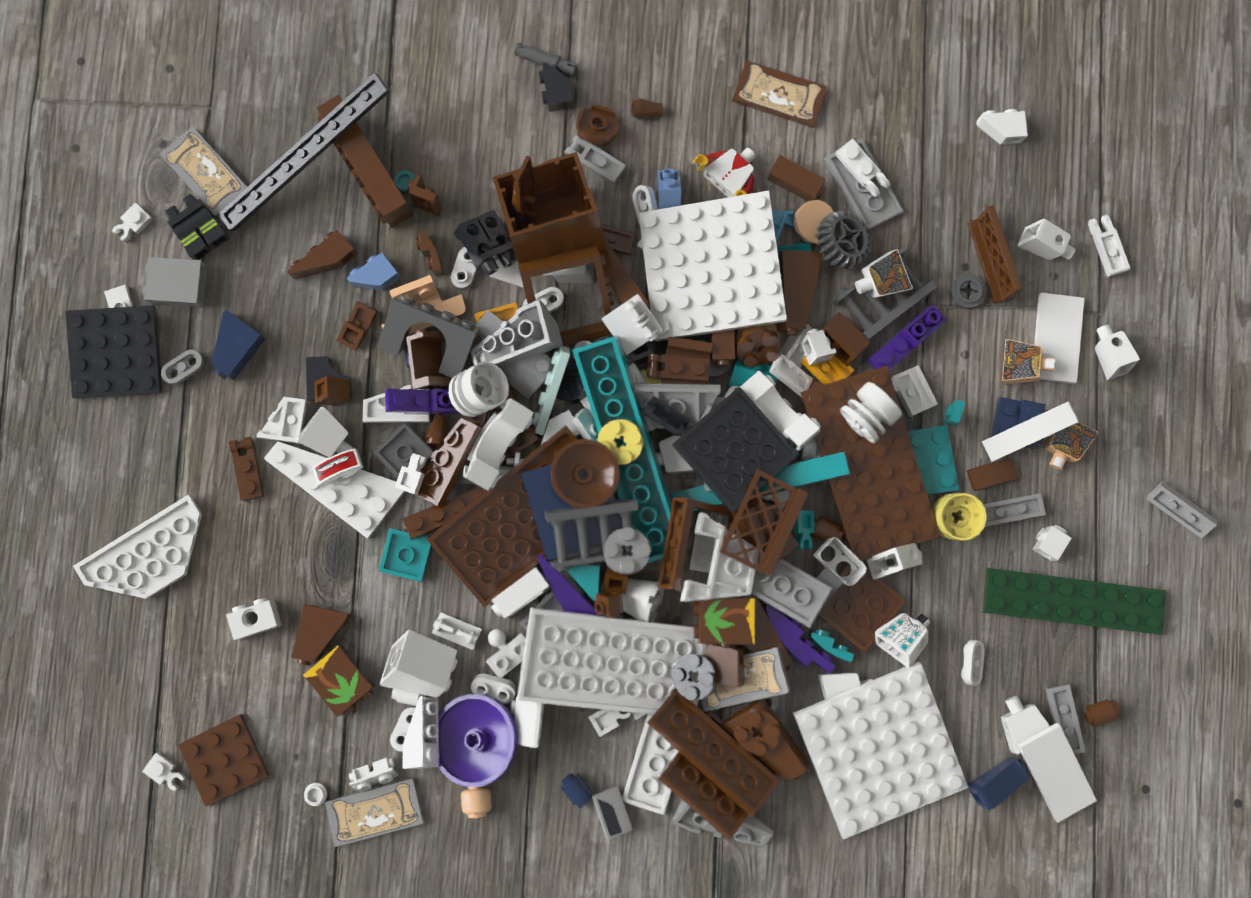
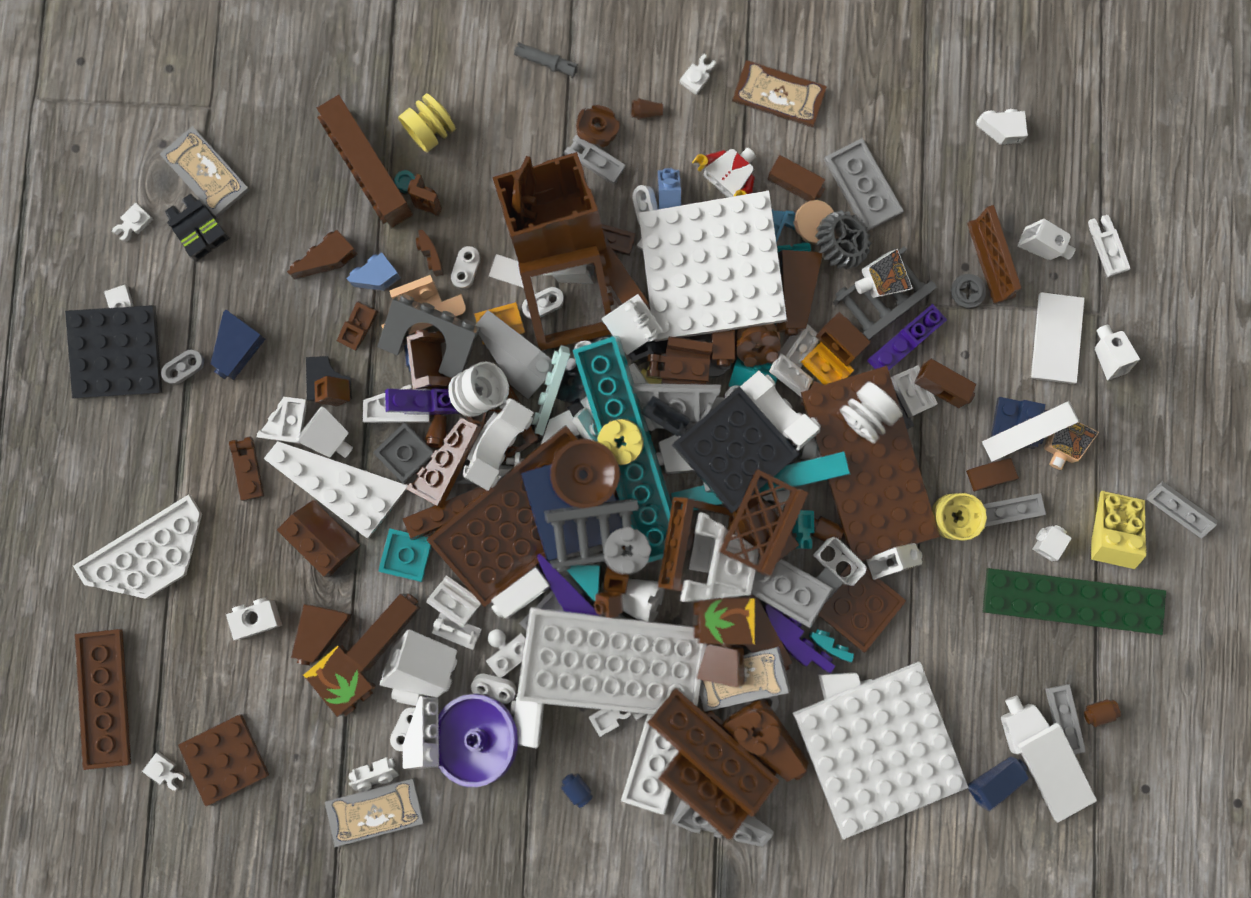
light grey brick [142,257,207,308] -> none
plate [218,73,391,231] -> none
white plate [304,783,327,806] -> none
slope [312,448,363,488] -> none
white plate [395,453,426,495] -> none
black hips [454,210,516,276] -> none
light nougat head [461,786,492,818] -> none
light grey wedge [471,300,563,366] -> none
black slope [539,62,574,111] -> none
light grey slope [592,786,633,840] -> none
plate [671,654,718,700] -> none
white brick [800,329,836,366] -> none
white hinge [835,138,890,197] -> none
white torso [875,614,930,667] -> none
teal plate [907,425,959,495] -> none
teal plate [943,400,965,426] -> none
white plate [961,640,985,686] -> none
torso [1002,339,1055,385] -> none
none -> reddish brown plate [75,629,131,770]
none -> reddish brown slope [277,500,361,577]
none -> reddish brown slope [343,593,420,672]
none -> light yellow wheel [398,93,456,153]
none -> white plate [426,575,481,628]
none -> white plate [680,54,715,95]
none -> reddish brown brick [914,358,976,408]
none -> light yellow slope [1091,491,1146,569]

